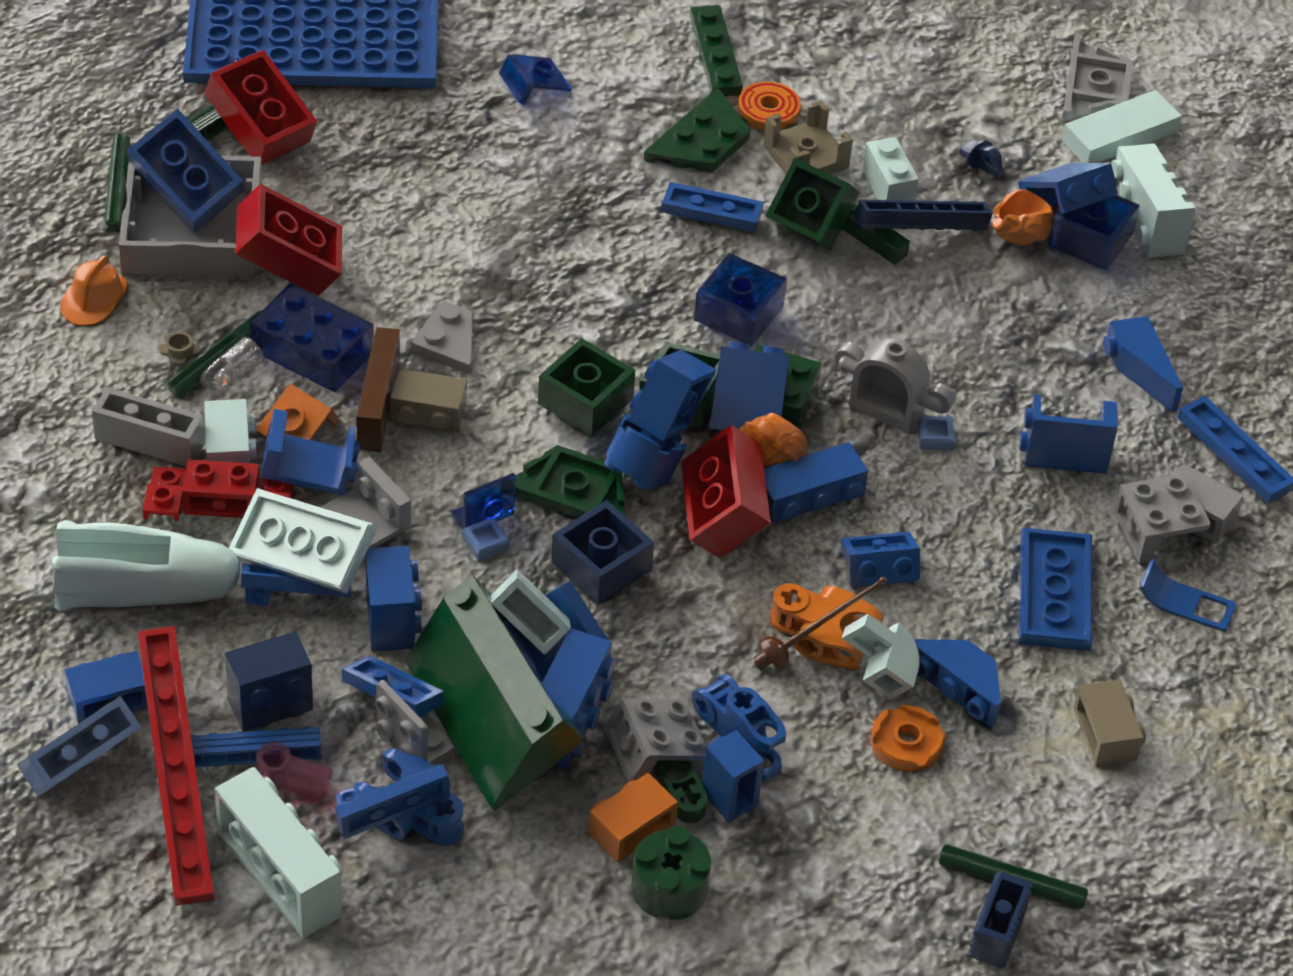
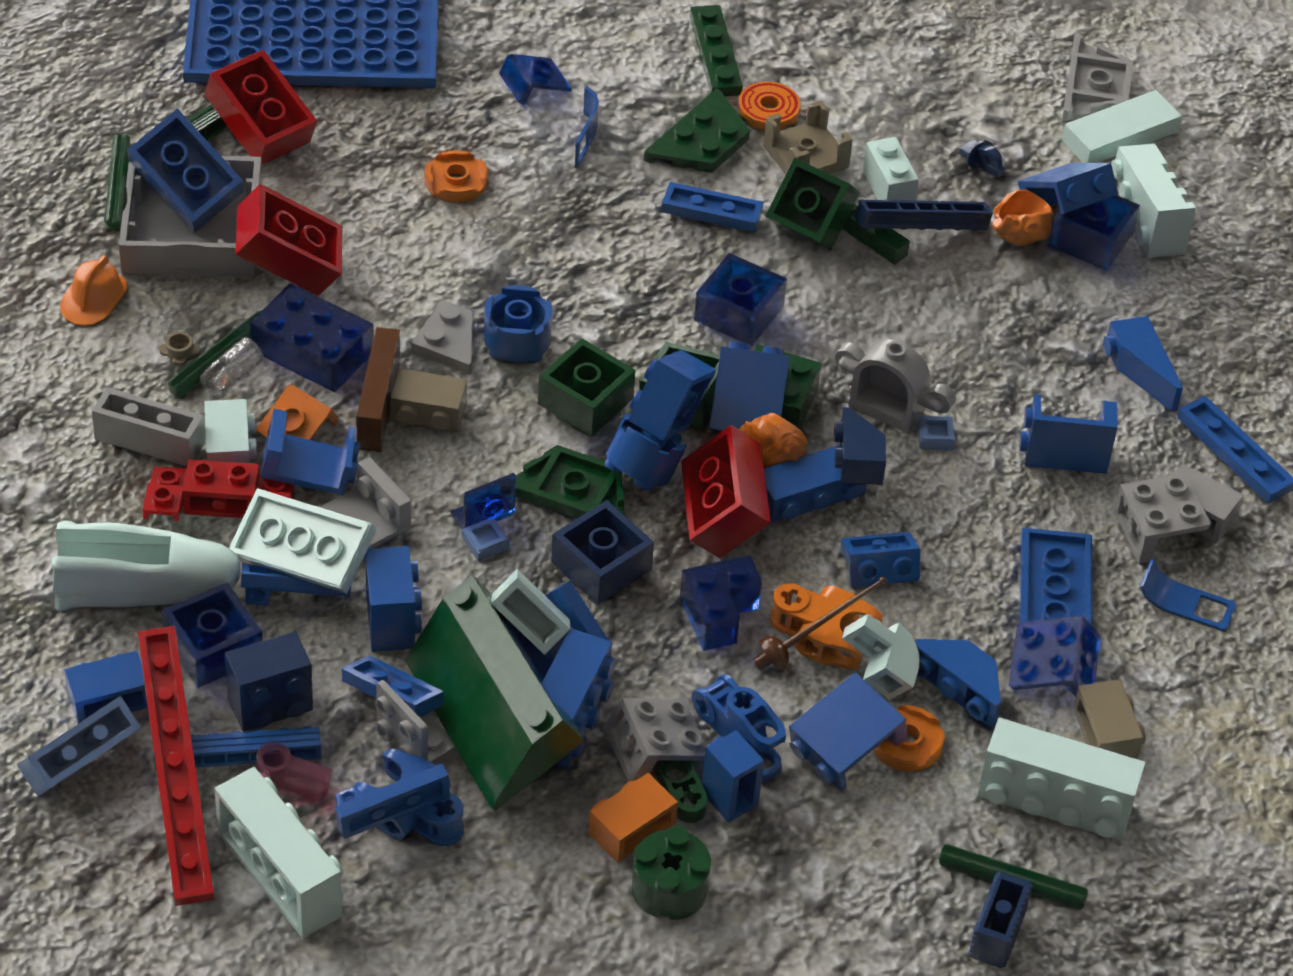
none -> clear blue brick [161,582,263,688]
none -> orange tile [424,150,489,203]
none -> blue brick [484,285,552,363]
none -> blue piece [574,86,599,168]
none -> clear blue brick [680,555,762,651]
none -> blue panel [789,672,907,792]
none -> dark blue slope [834,407,886,485]
none -> light aqua brick [977,718,1145,841]
none -> clear blue bracket [1008,615,1101,697]

